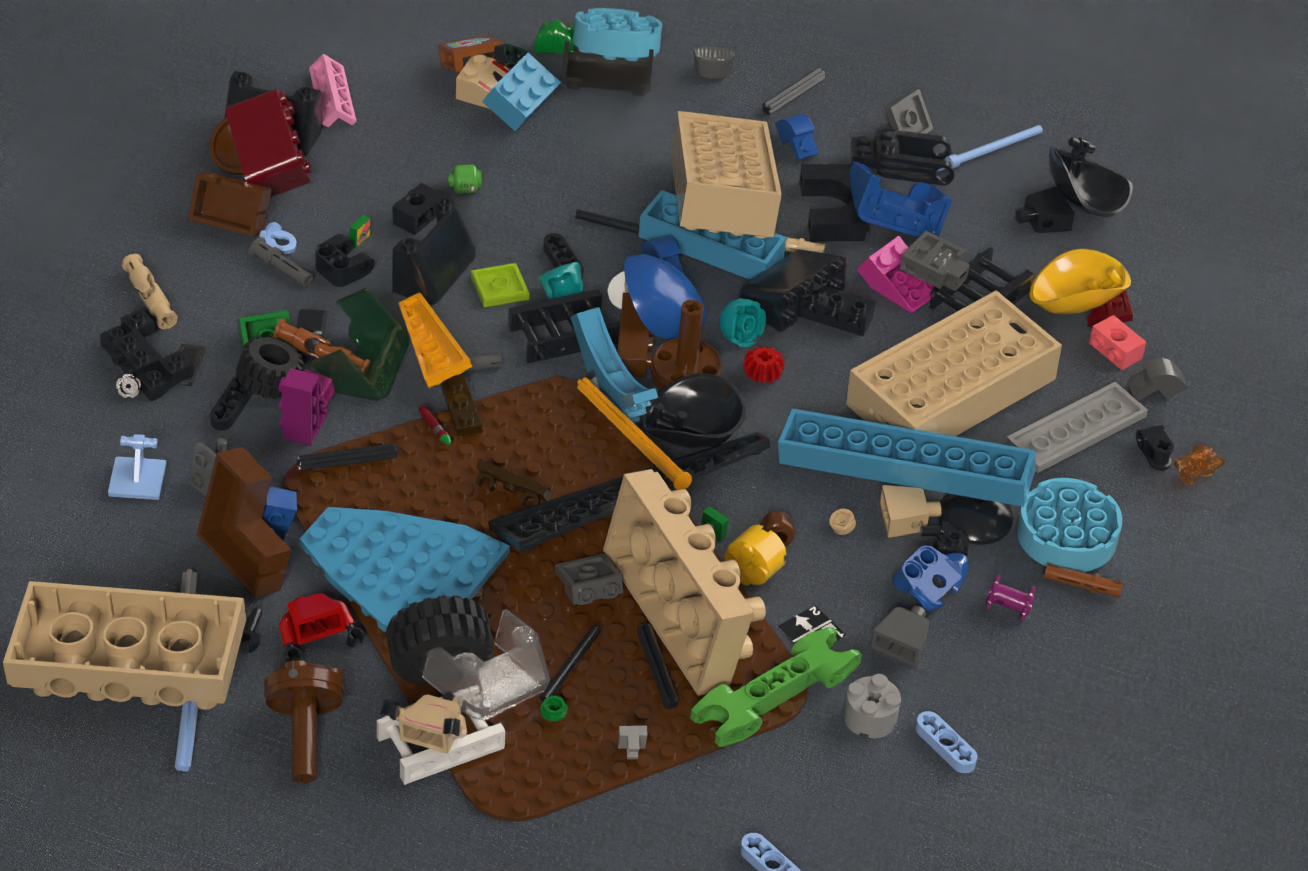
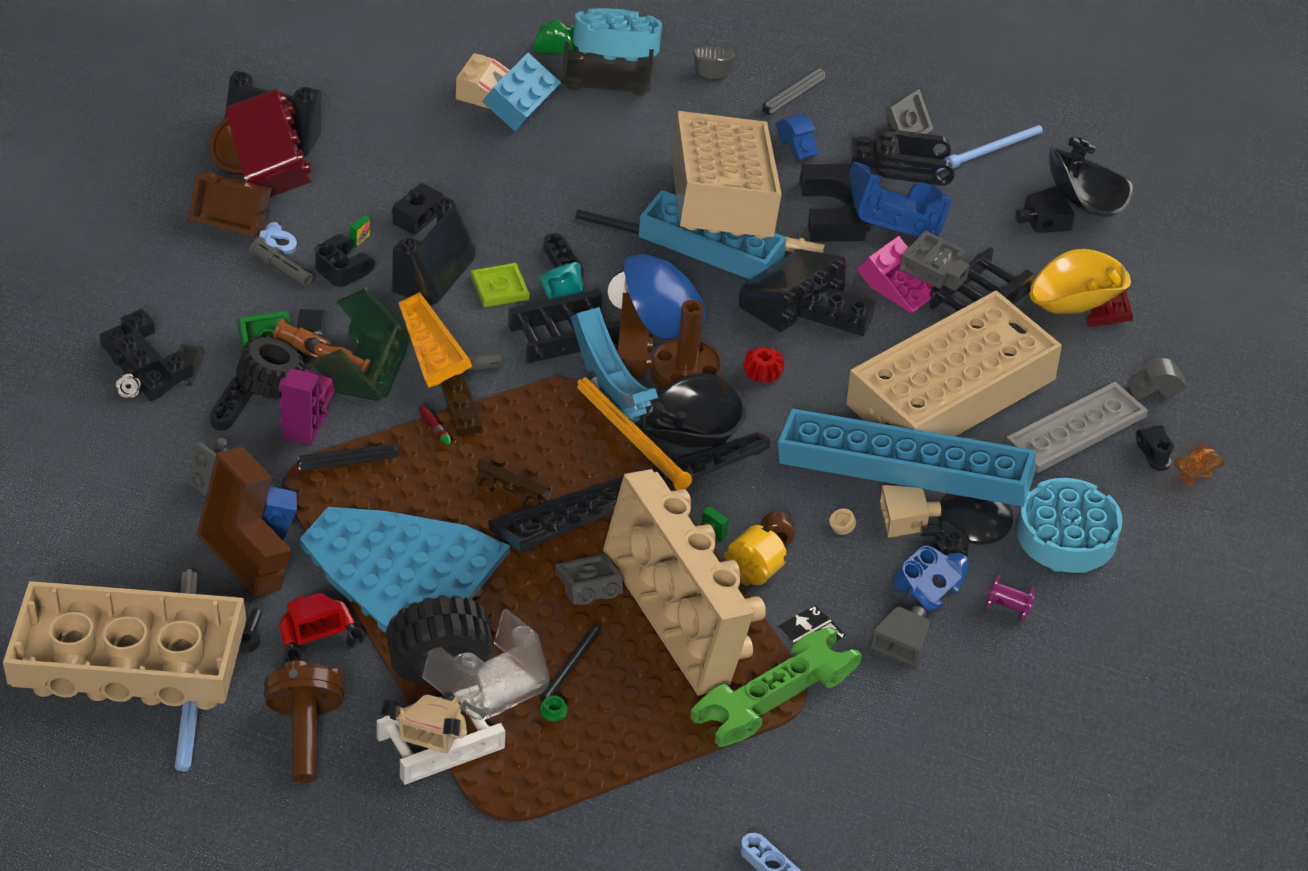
light blue plate [108,434,167,500] -> none
tan piece [122,253,178,330] -> none
bright pink fence [309,54,357,128] -> none
dark orange panel [438,34,504,73] -> none
bright green head [448,164,482,195] -> none
black beam [494,44,528,69] -> none
light grey tile [617,726,647,759] -> none
black axle [637,623,679,709] -> none
blue brick [641,235,684,274] -> none
teal cylinder [719,298,766,348] -> none
light grey brick [844,674,901,739] -> none
light blue beam [915,711,977,773] -> none
dark orange pin [1044,563,1123,598] -> none
coral brick [1089,315,1146,370] -> none

